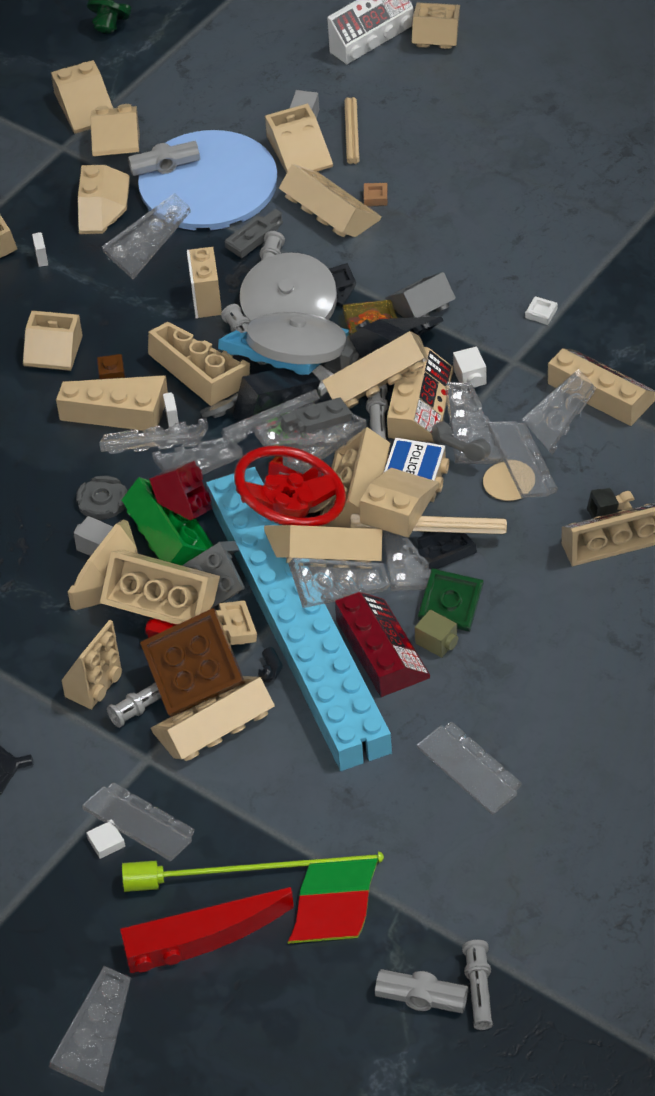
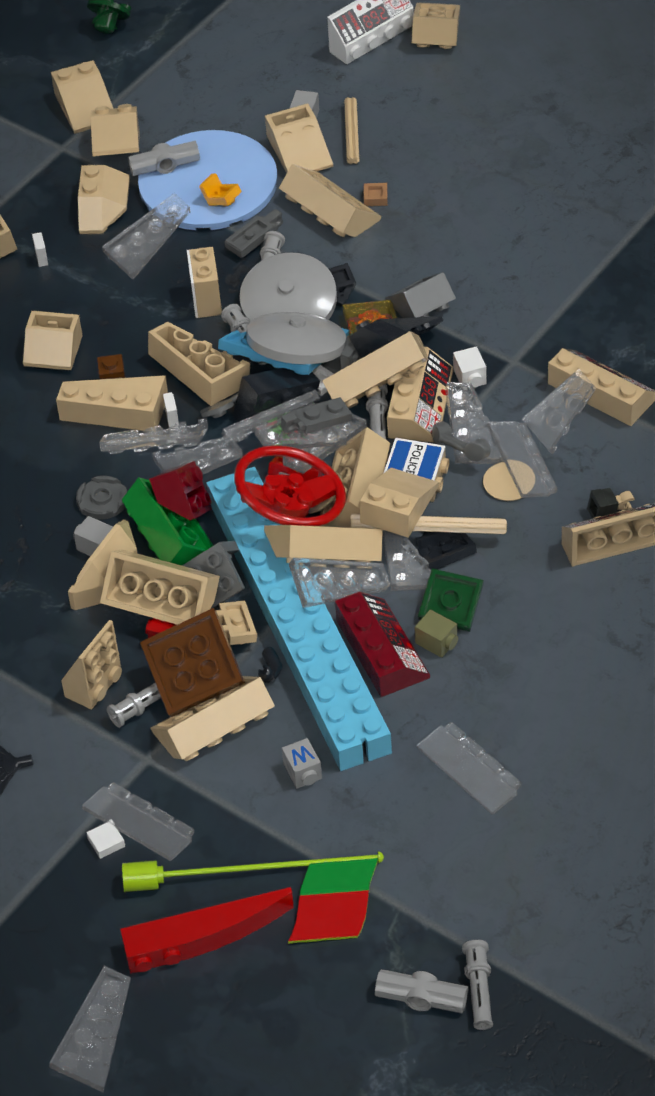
white tile [525,296,558,325] -> none
none -> light orange bracket [199,173,242,206]
none -> light grey brick [282,738,322,789]

